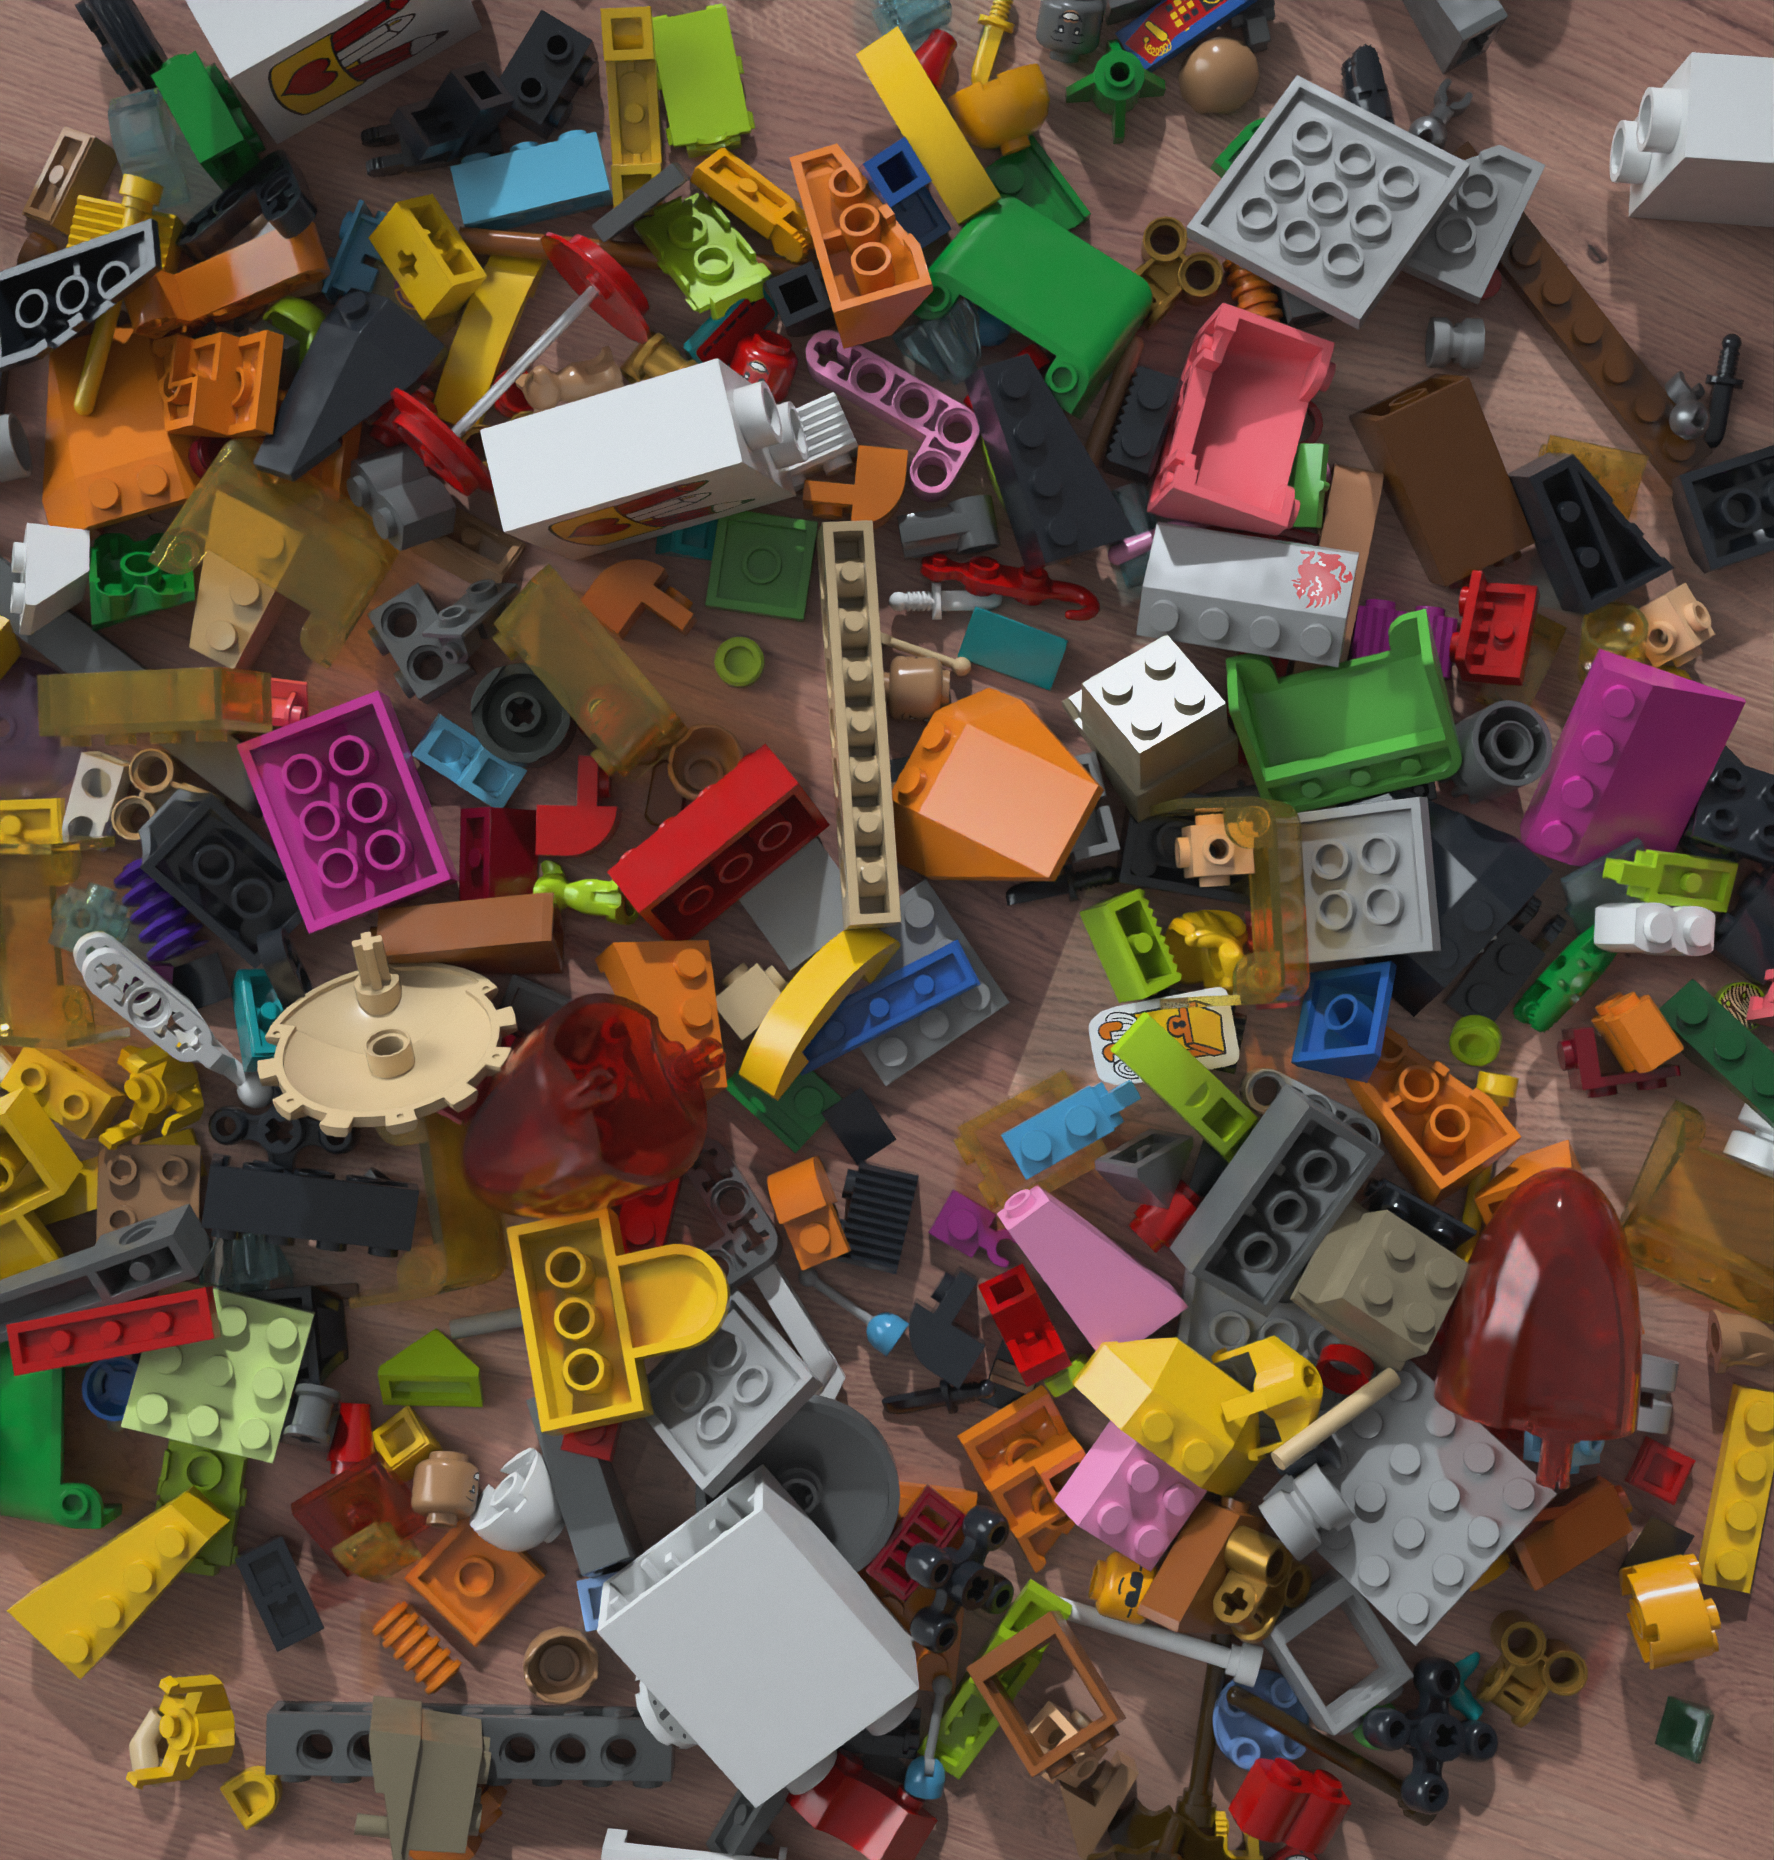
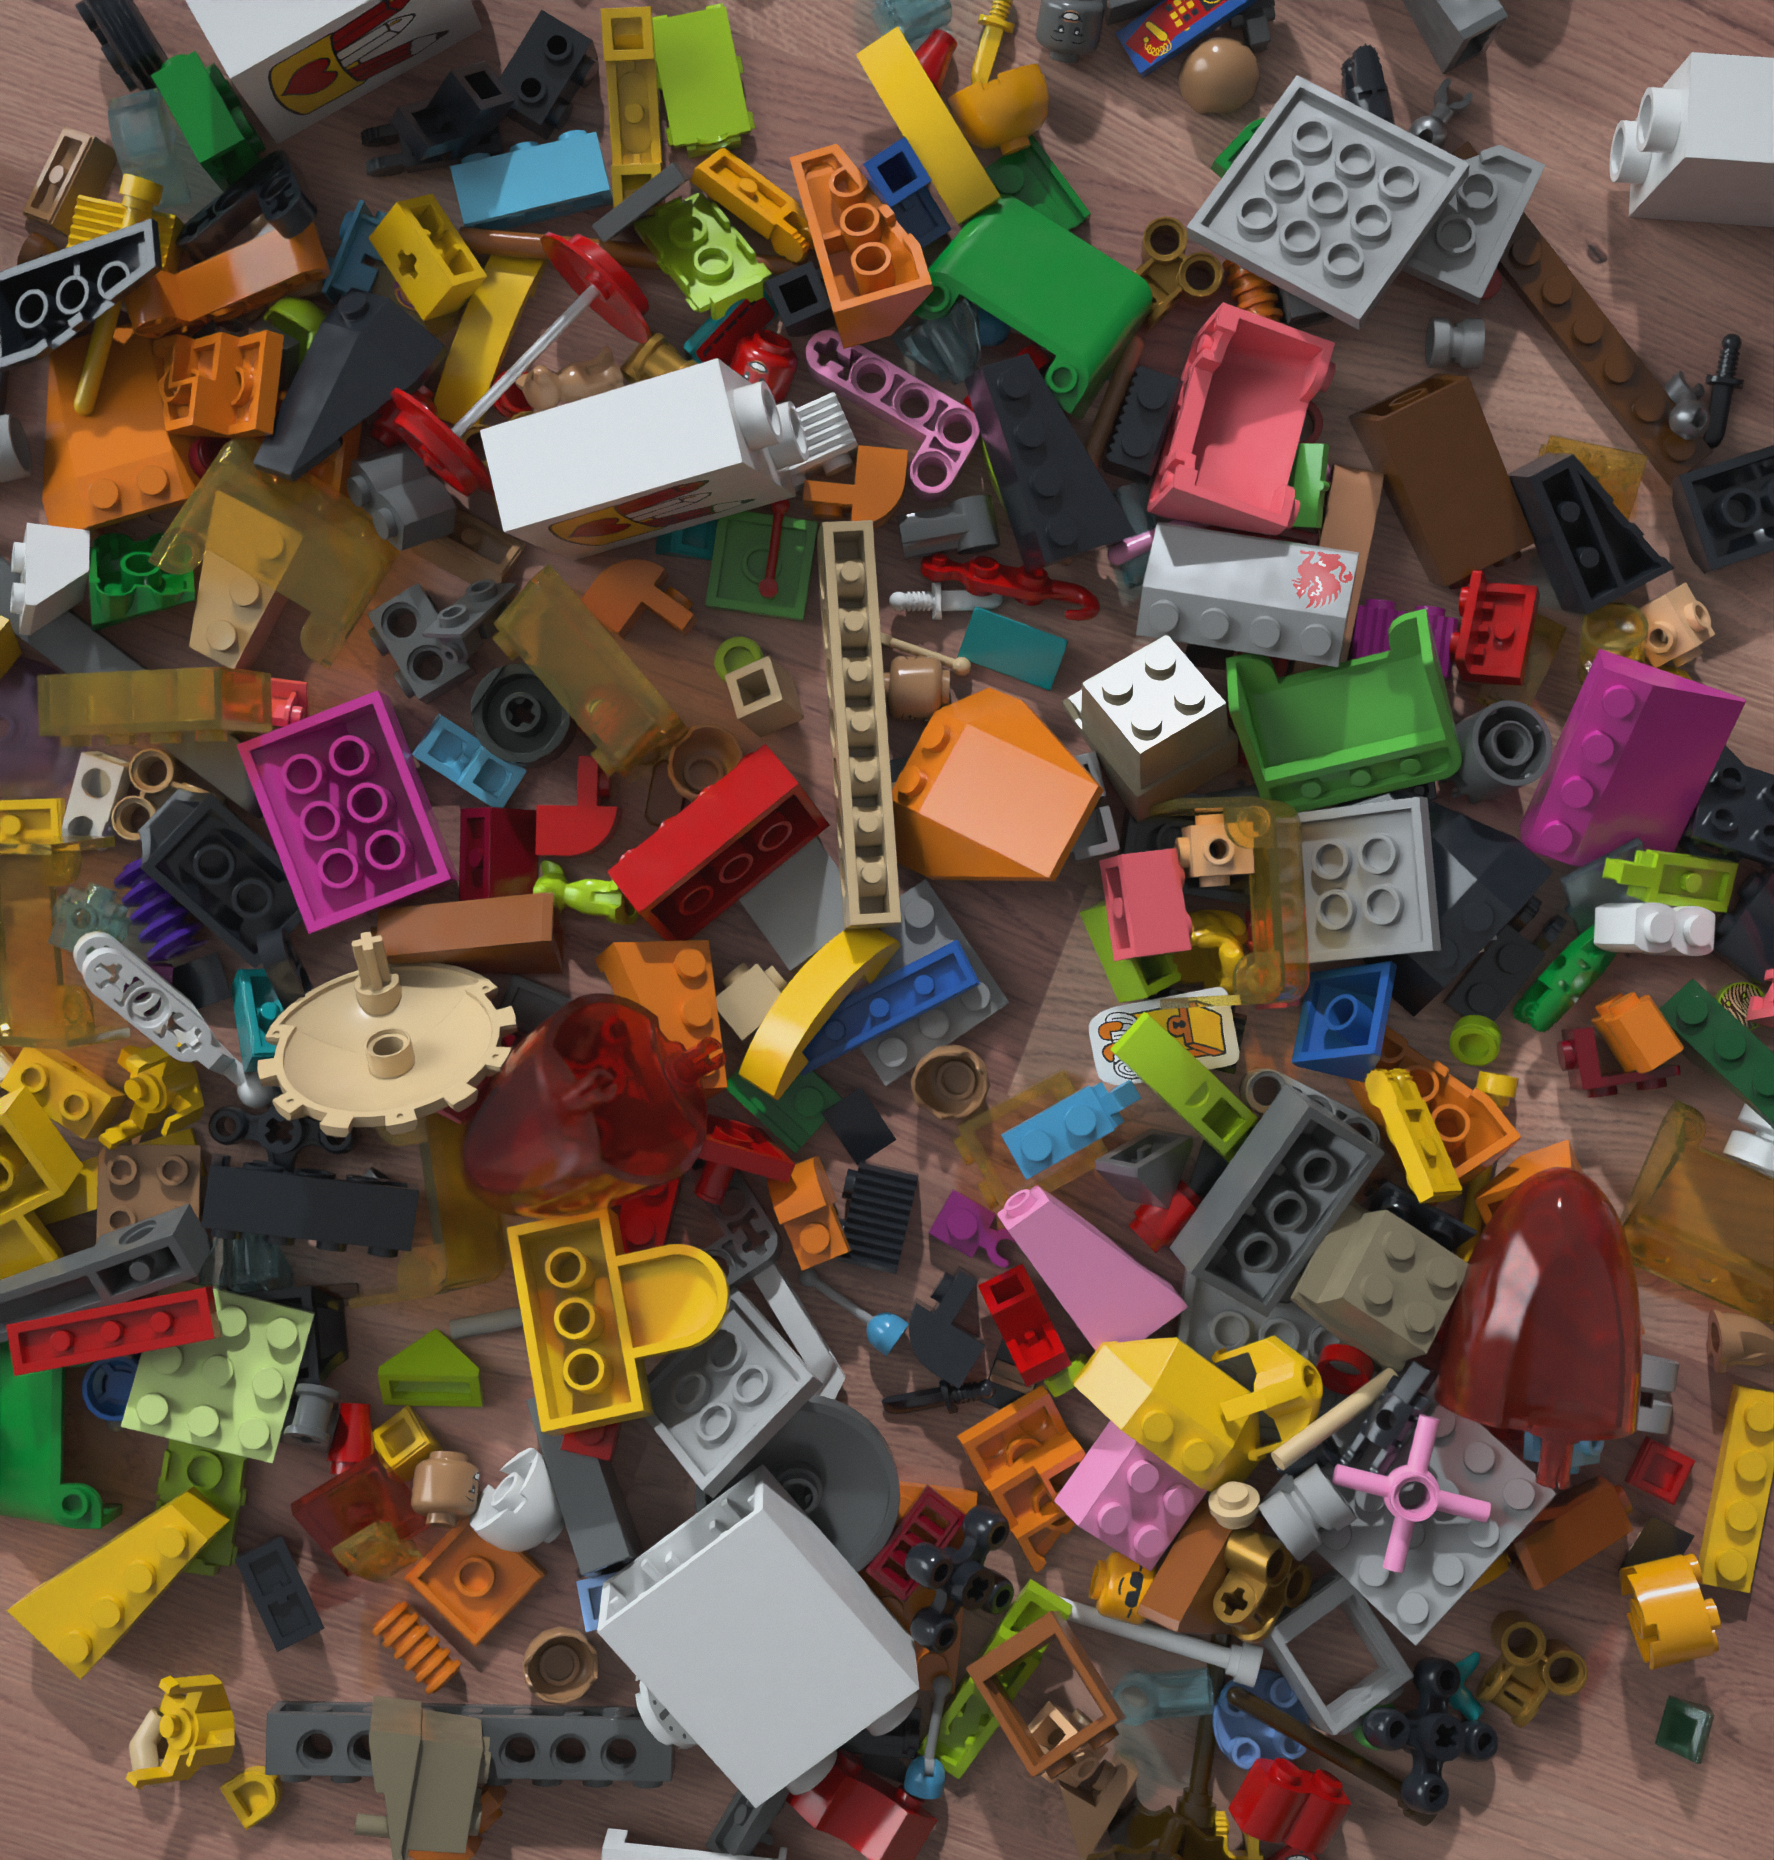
black piece [1006,864,1116,906] -> none
green brick [1065,39,1166,144] -> none
none -> red tile [667,1103,795,1205]
none -> tan brick [725,656,805,738]
none -> red hinge [758,499,790,599]
none -> medium nougat hair [910,1045,991,1120]
none -> coral brick [1099,848,1192,961]
none -> clear light blue piece [1112,1667,1215,1726]
none -> black piece [1185,643,1235,670]
none -> tan plate [1208,1481,1260,1529]
none -> bright pink bar [1332,1414,1491,1573]
none -> black hinge [1339,1360,1439,1476]
none -> yellow hinge [1364,1068,1463,1203]

